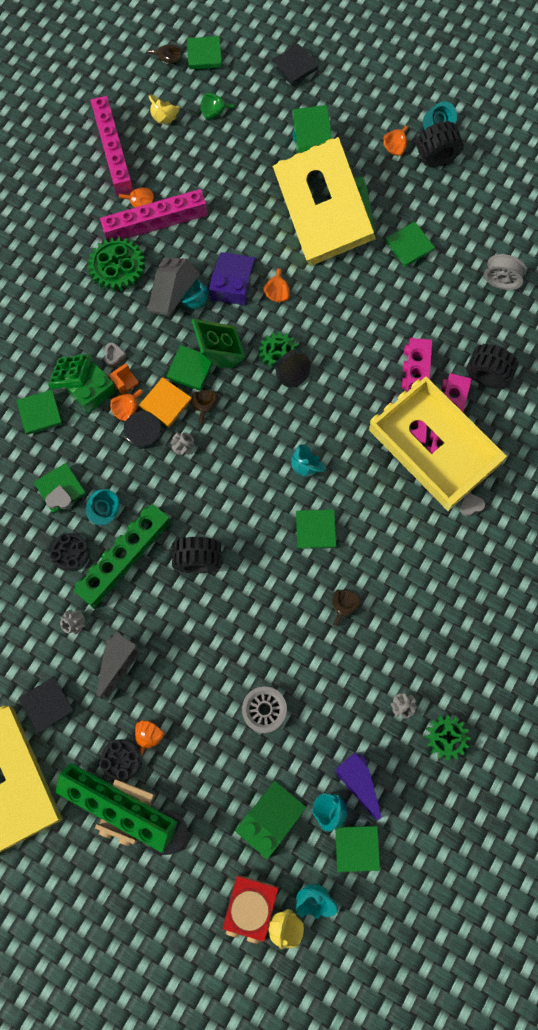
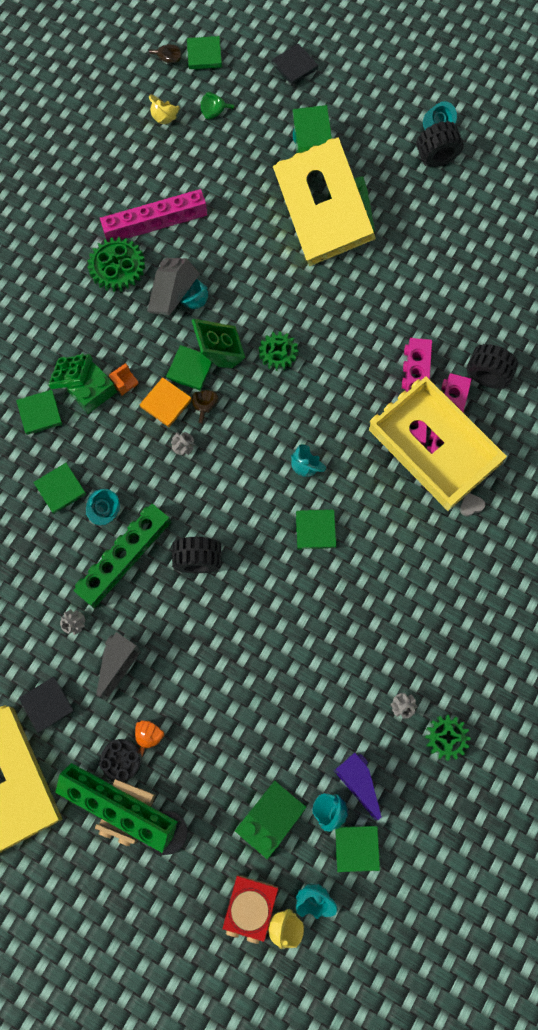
light grey tile [46,485,72,509] -> none
black tile [50,533,90,572] -> none
dark pink brick [91,96,133,196] -> none
light grey tile [104,343,127,367] -> none
orange piece [110,389,143,421] -> none
orange piece [119,187,154,208] -> none
black tile [124,411,162,449] -> none
dark purple slope [209,252,255,305] -> none
light grey wheel [242,686,287,733] -> none
orange piece [264,269,290,303] -> none
black tile [274,349,311,388] -> none
dark brown piece [332,589,361,627] -> none
orange piece [383,126,408,156] -> none
green tile [385,222,435,267] -> none
light grey wheel [484,254,527,290] -> none

